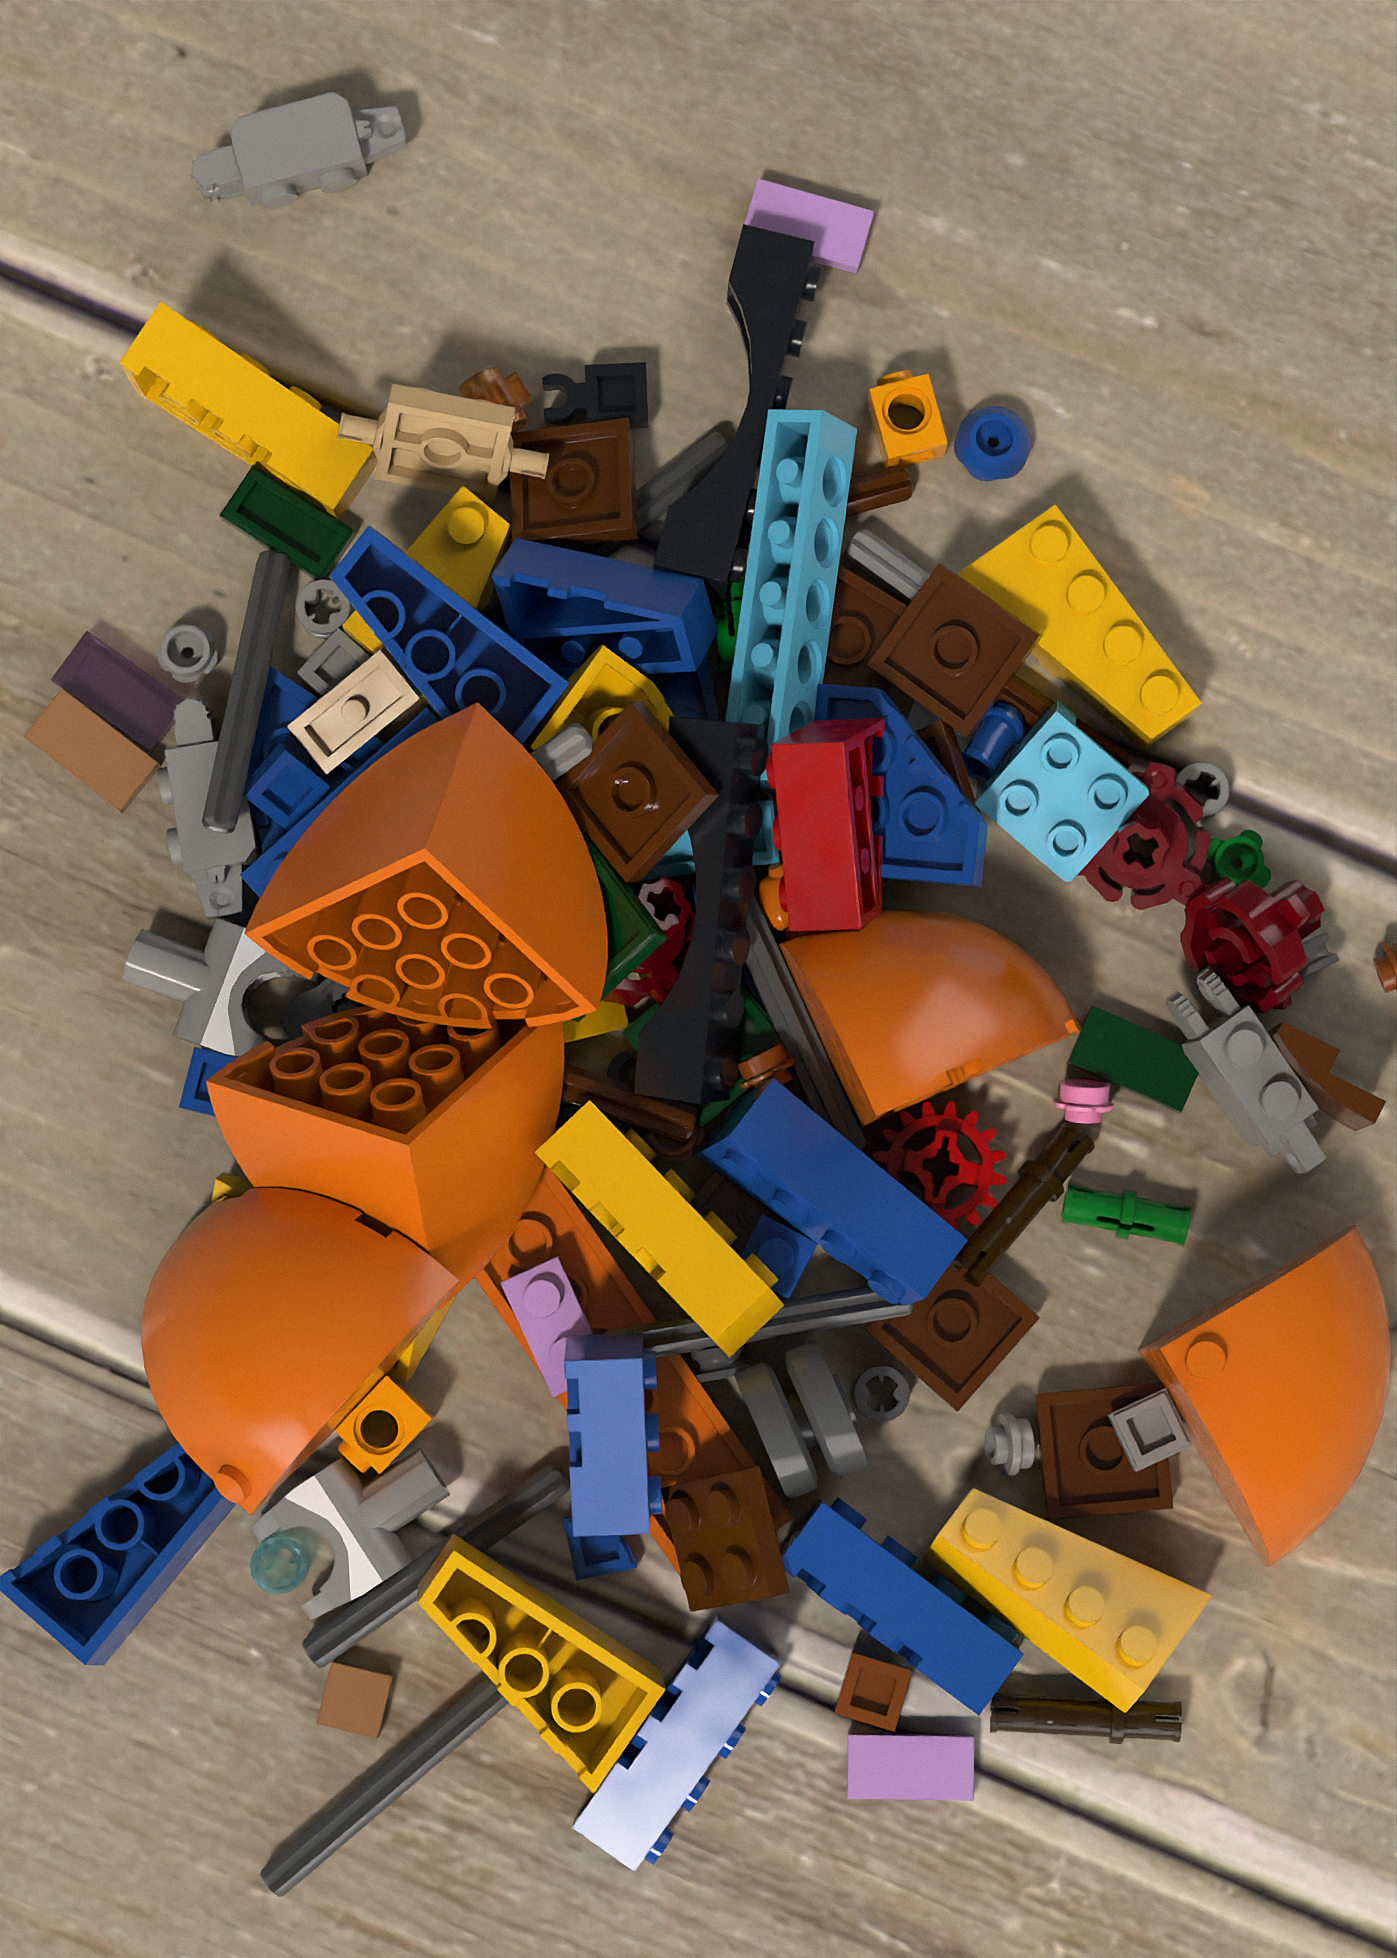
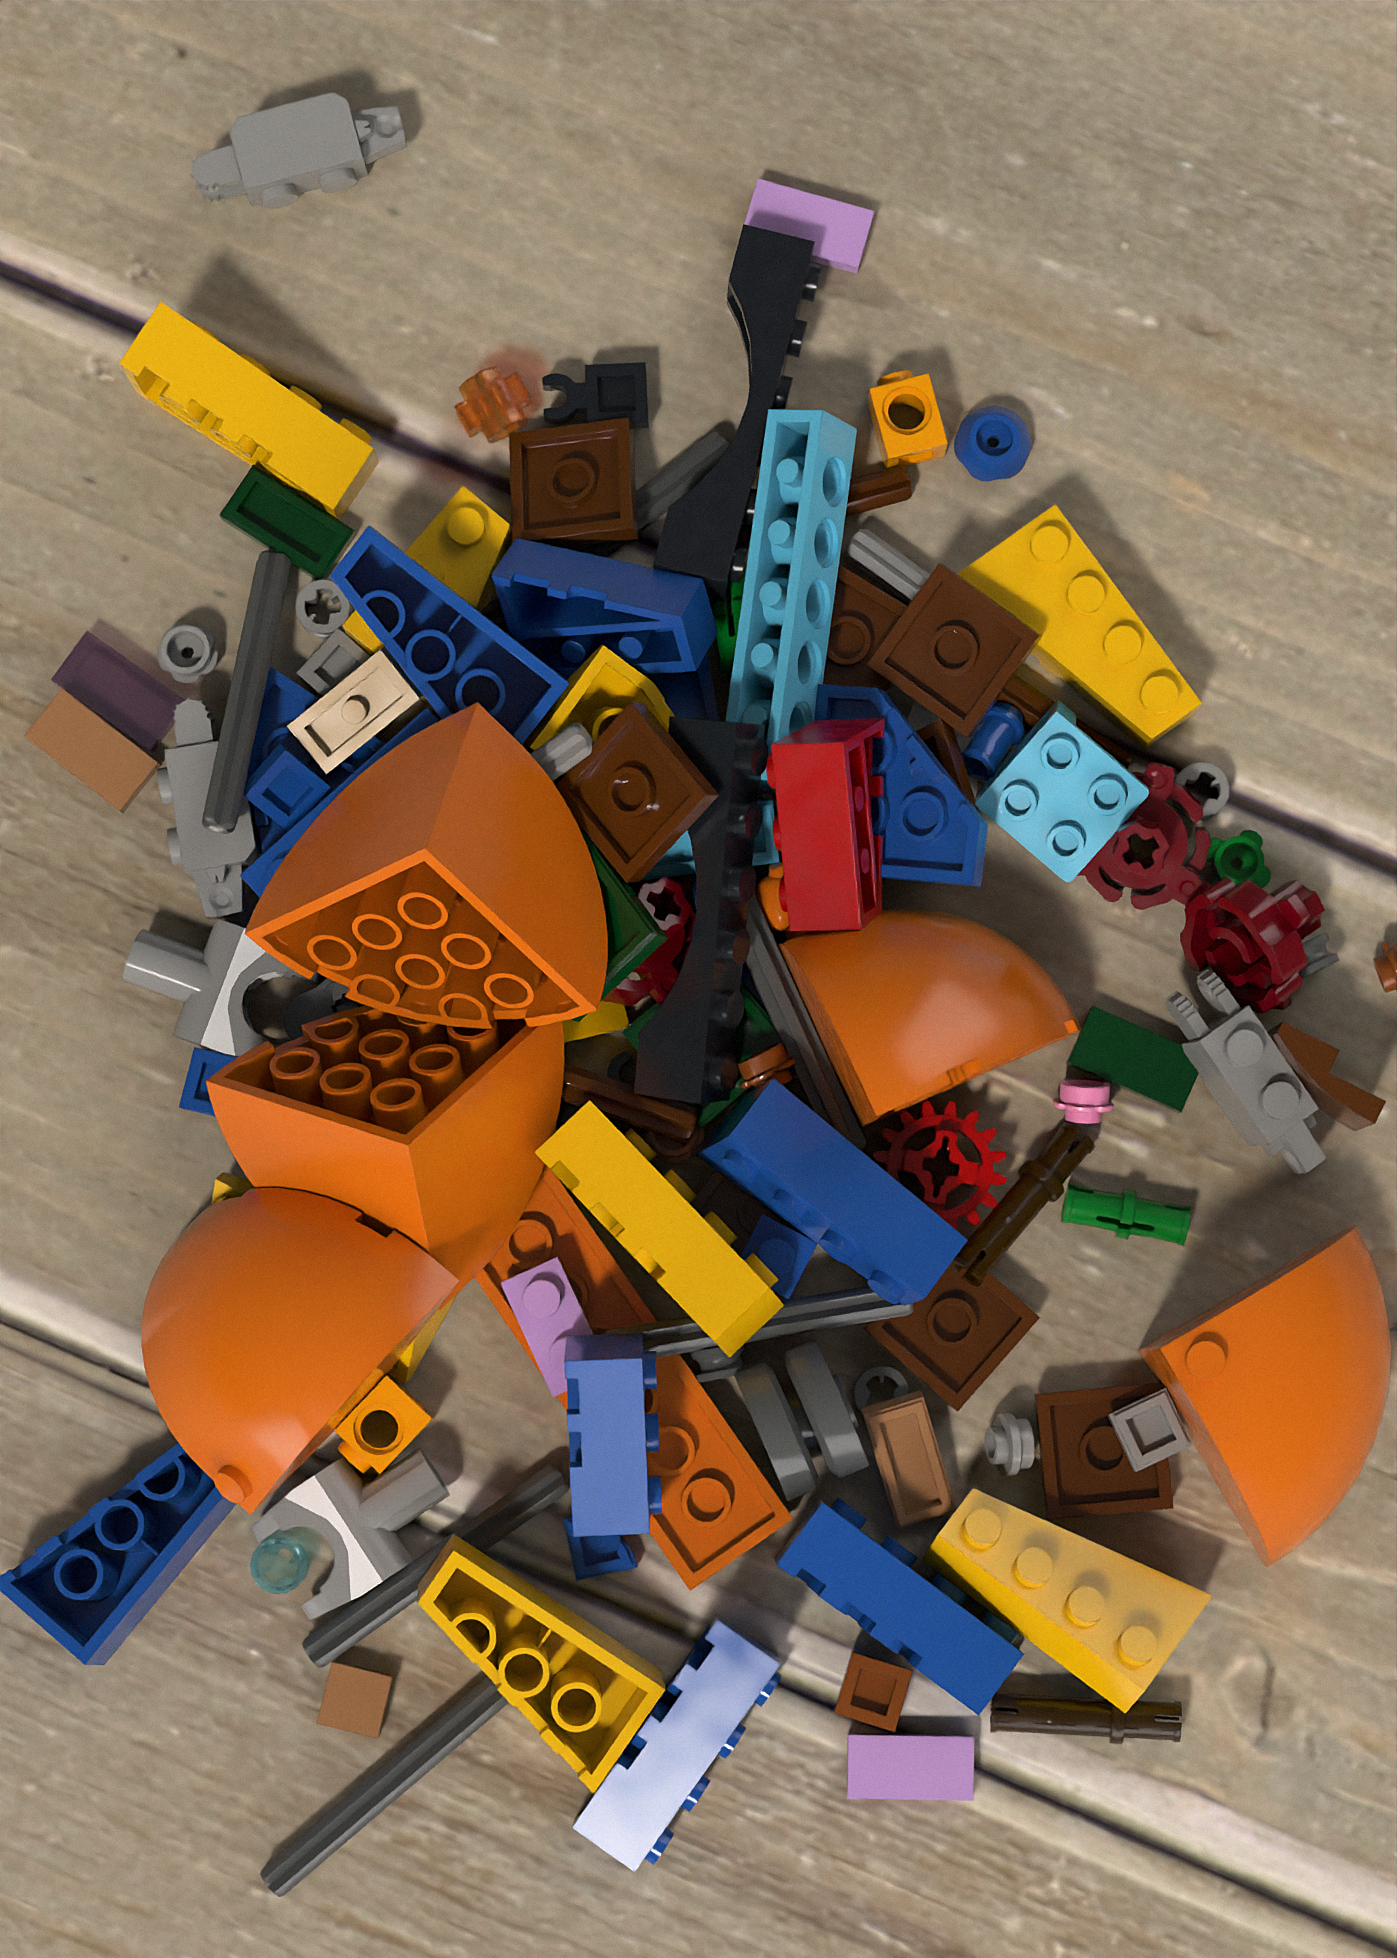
tan plate [337,383,549,502] -> none
reddish brown plate [661,1466,790,1612] -> none
none -> medium nougat tile [861,1390,956,1529]

